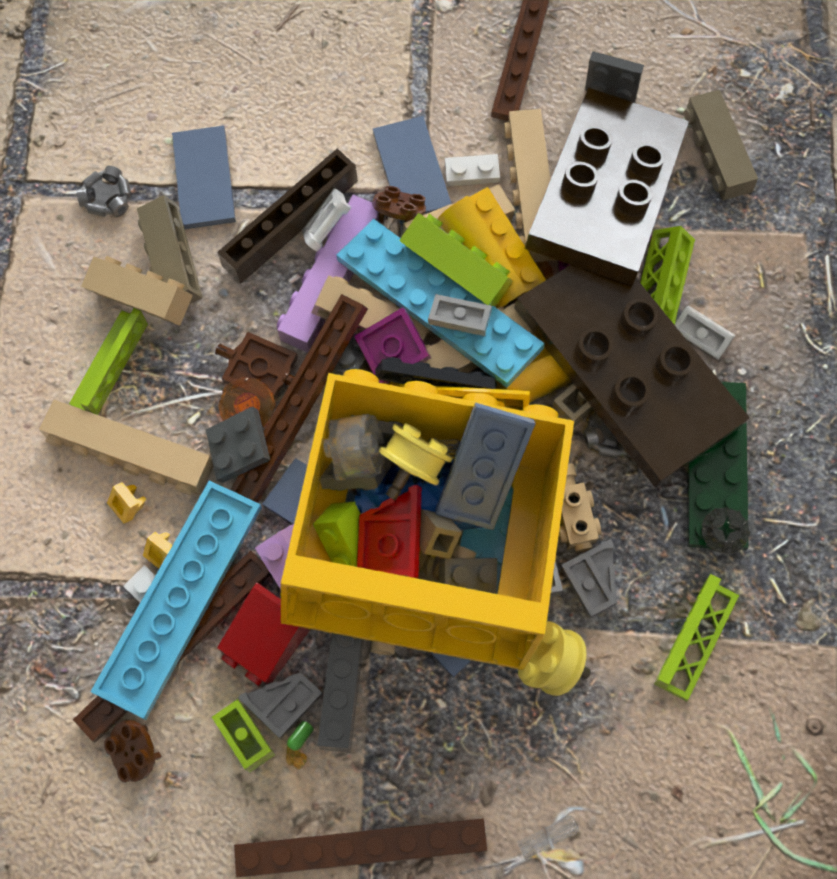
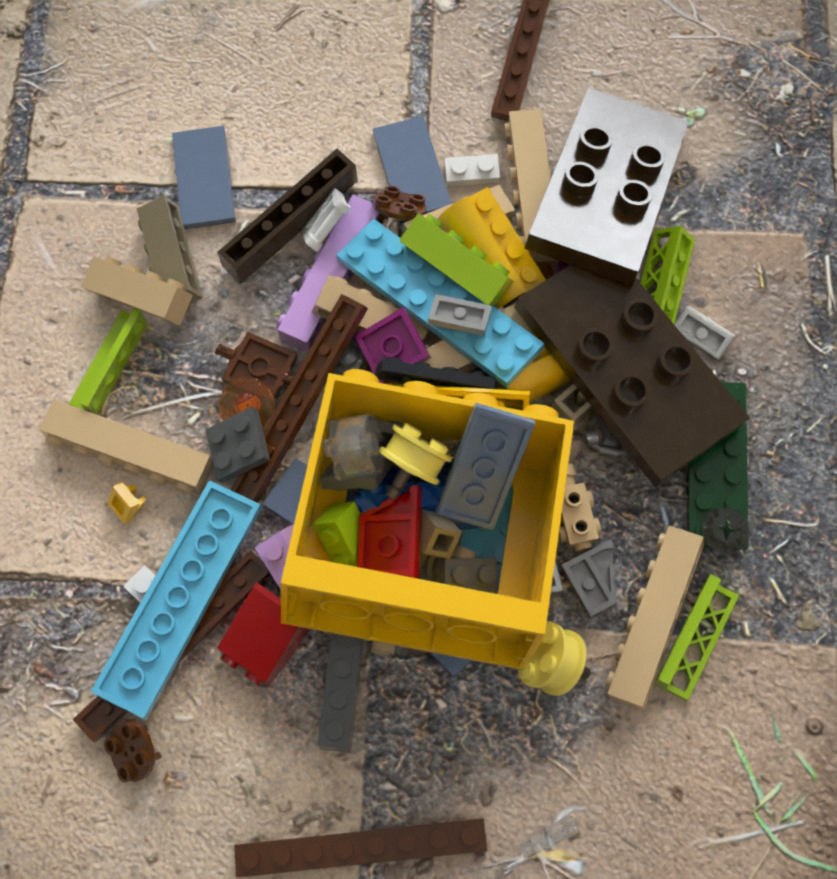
flat silver piece [76,165,131,217] -> none
yellow tile [143,532,172,569] -> none
lime brick [212,699,275,773] -> none
flat silver wing [238,672,323,740] -> none
arm [285,721,314,770] -> none
dark grey plate [585,51,644,103] -> none
dark tan brick [684,89,758,201] -> none
none -> tan brick [605,526,704,712]

